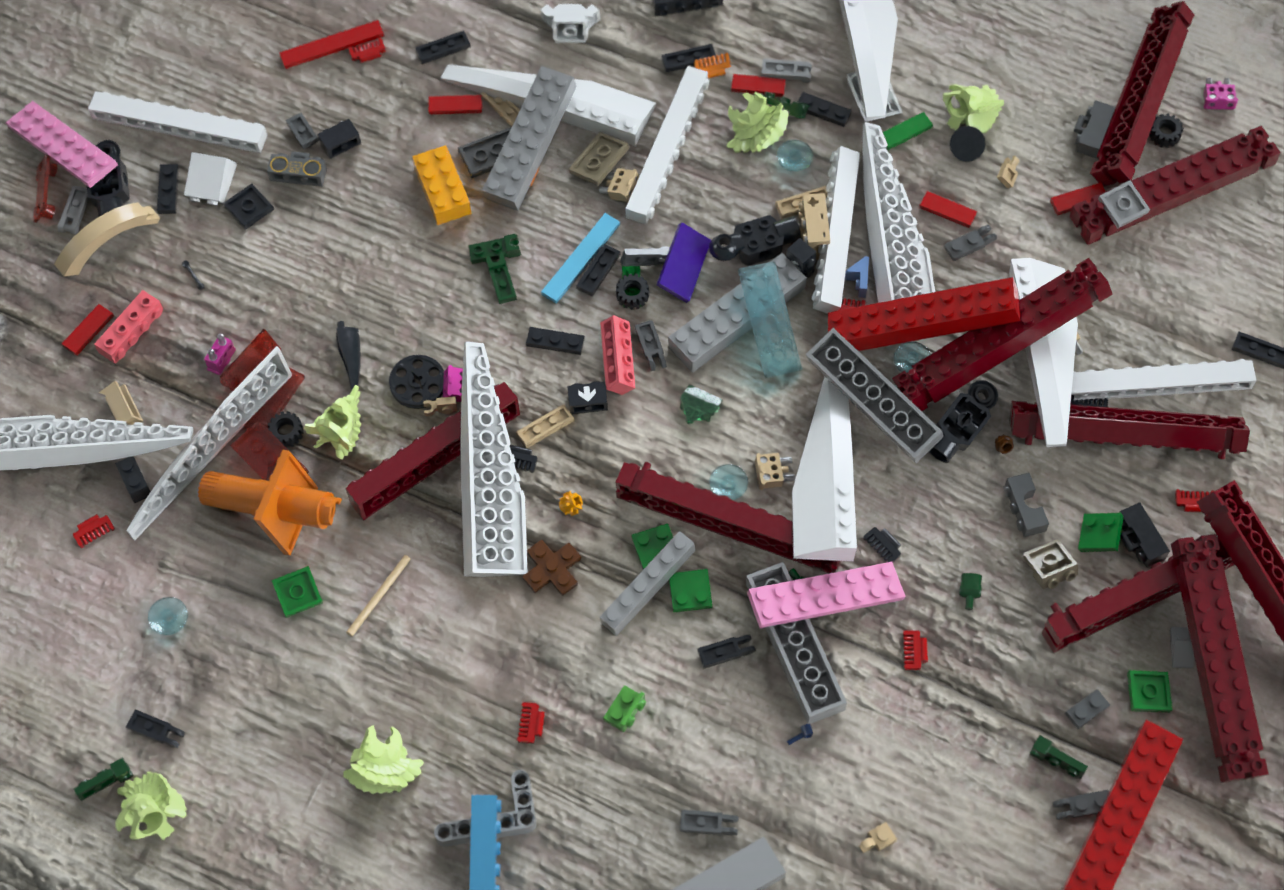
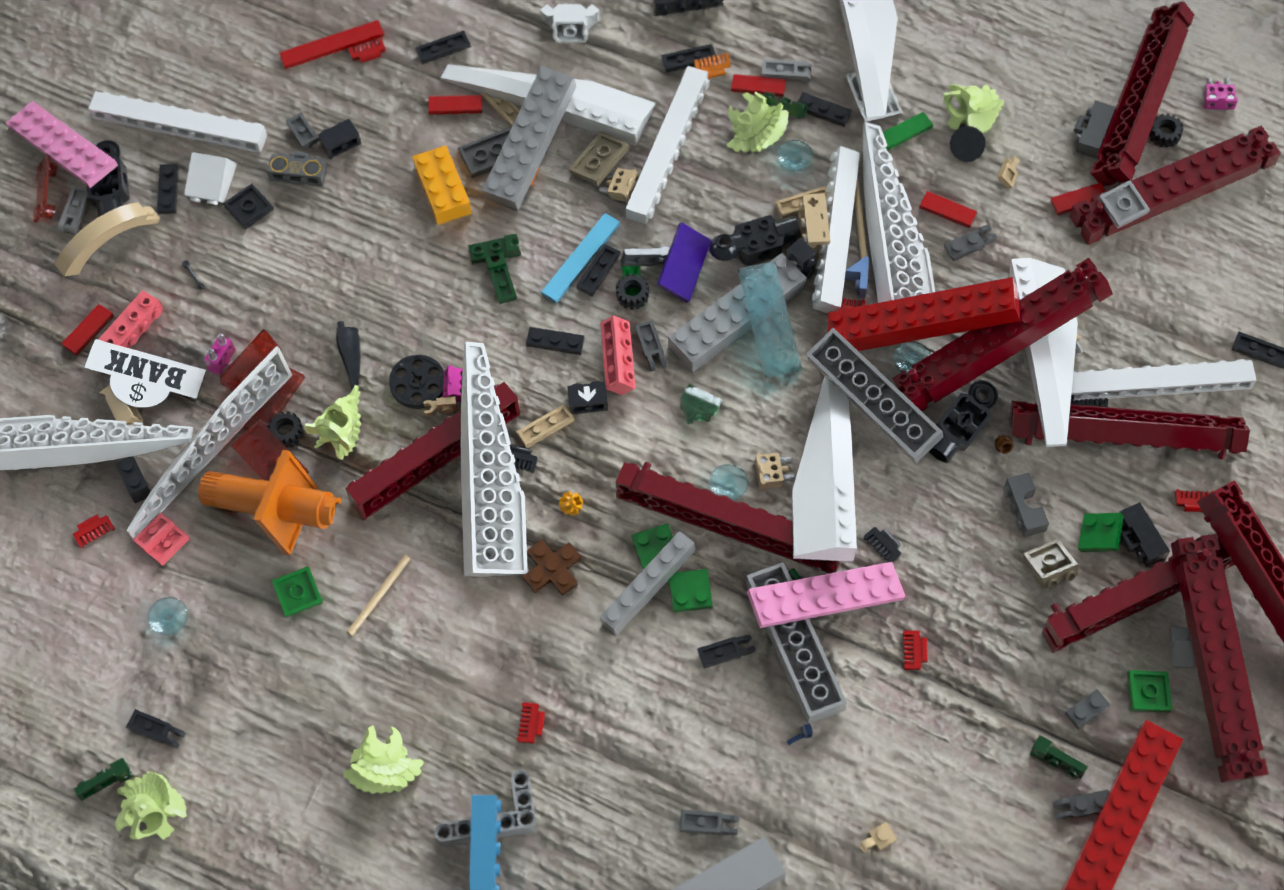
bright green bracket [603,685,646,732] -> none
dark green piece [959,573,982,610] -> none
none -> white sticker [84,339,206,407]
none -> coral slope [133,513,190,566]
none -> tan piece [854,180,868,260]

